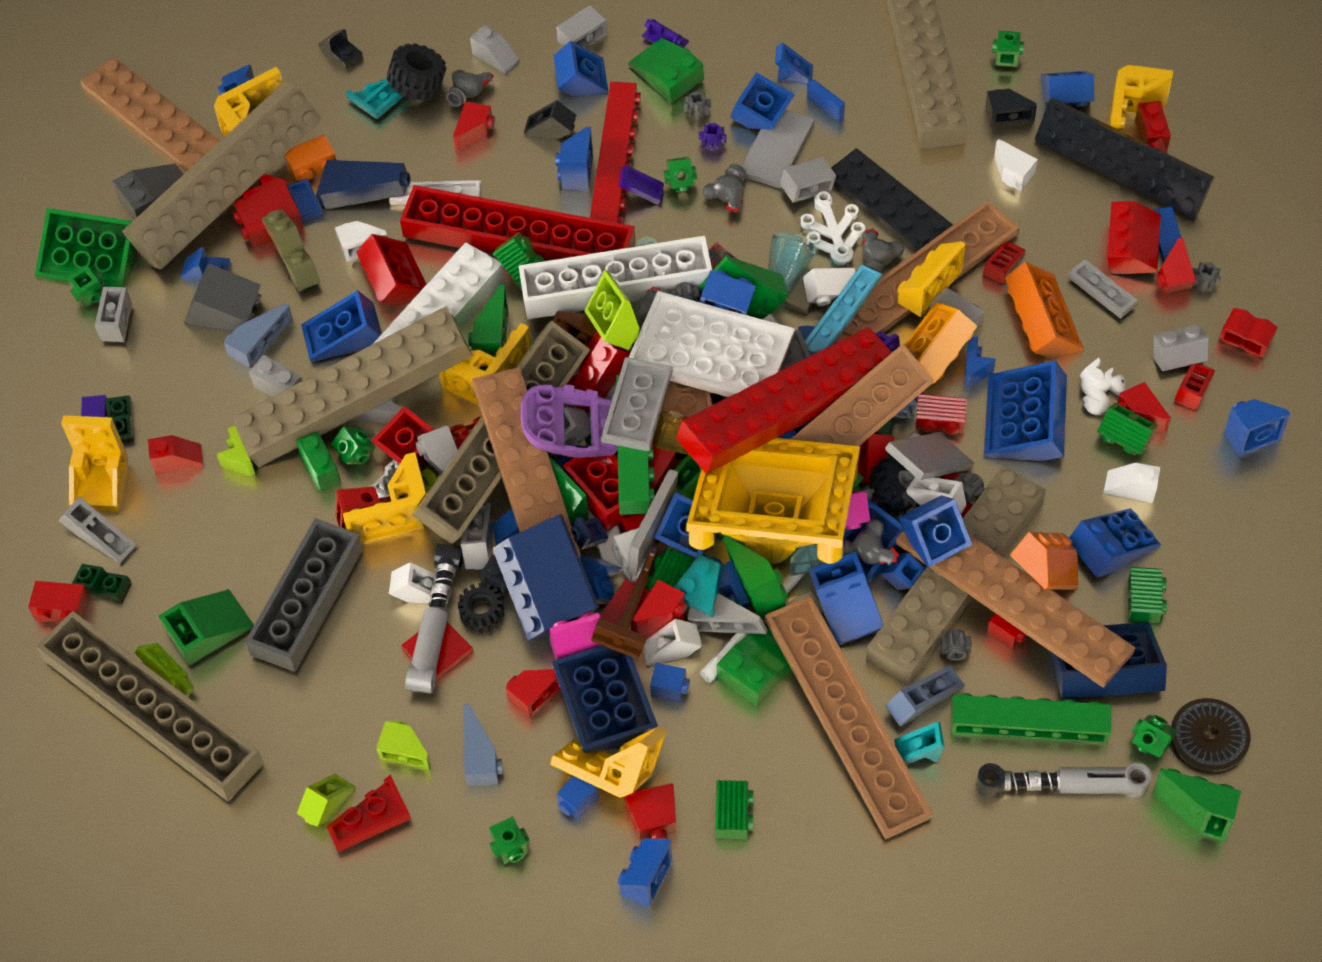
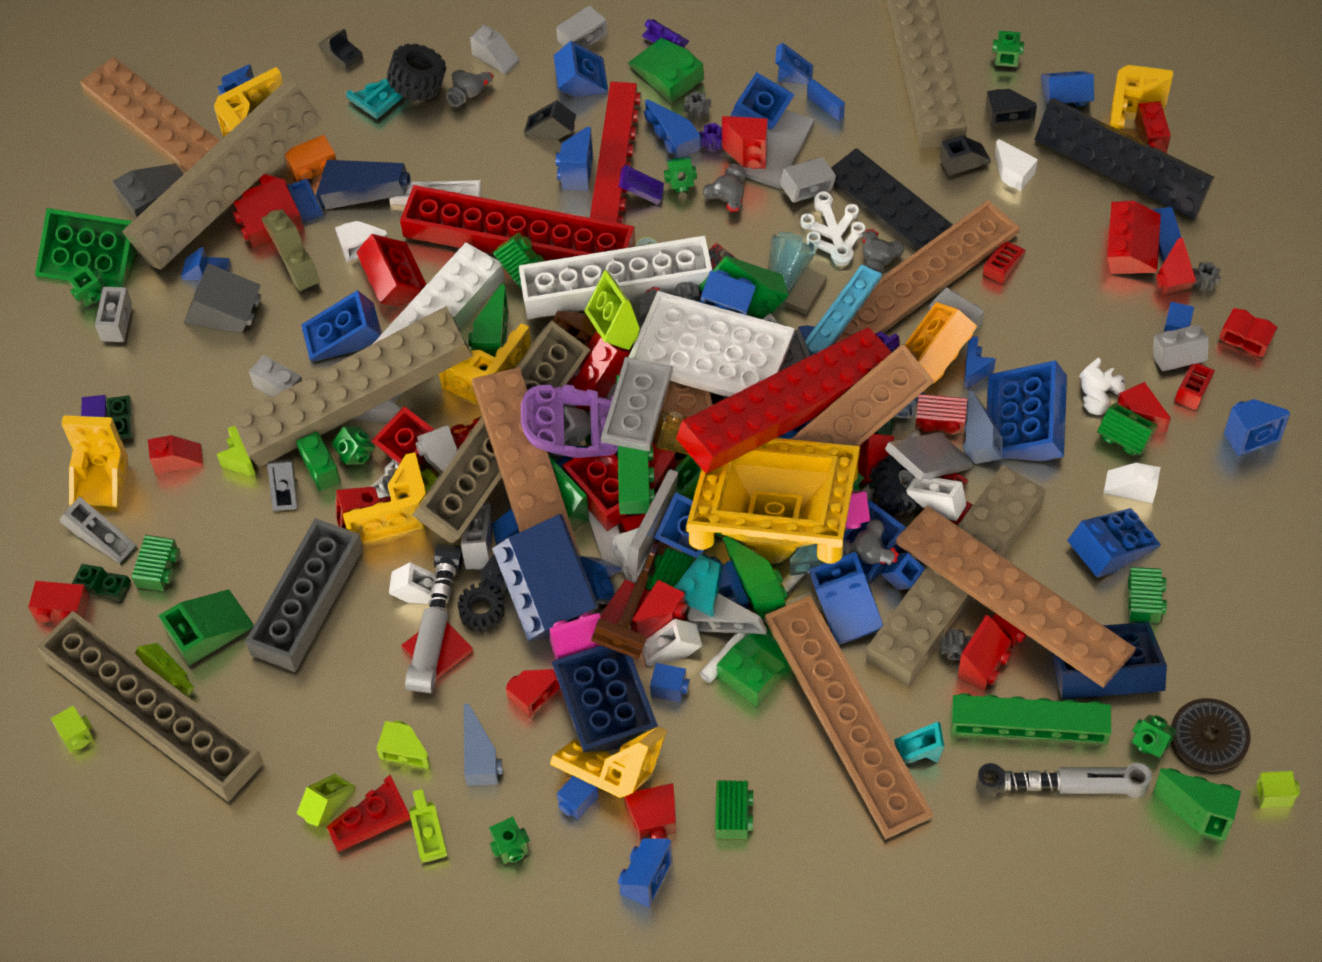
sand blue slope [224,303,293,368] -> none
red slope [453,102,495,151] -> none
dark blue bracket [571,517,609,550] -> none
white slope [803,268,855,306] -> none
sand blue slope [885,665,965,727] -> none
yellow slope [897,241,965,317] -> none
blue slope [899,495,972,567] -> none
dark grey gear [955,472,985,503] -> none
orange slope [1005,261,1084,358] -> none
orange slope [1010,532,1079,590] -> none
light grey plate [1068,259,1138,319] -> none
none -> lime brick [50,705,93,753]
none -> green brick [131,535,180,592]
none -> slope [267,459,298,511]
none -> lime hinge [409,789,448,863]
none -> blue slope [644,99,701,158]
none -> red slope [722,116,768,169]
none -> black slope [940,136,991,176]
none -> red slope [957,615,1012,692]
none -> sand blue slope [963,390,1003,464]
none -> blue brick [1163,302,1194,333]
none -> lime brick [1256,771,1300,808]

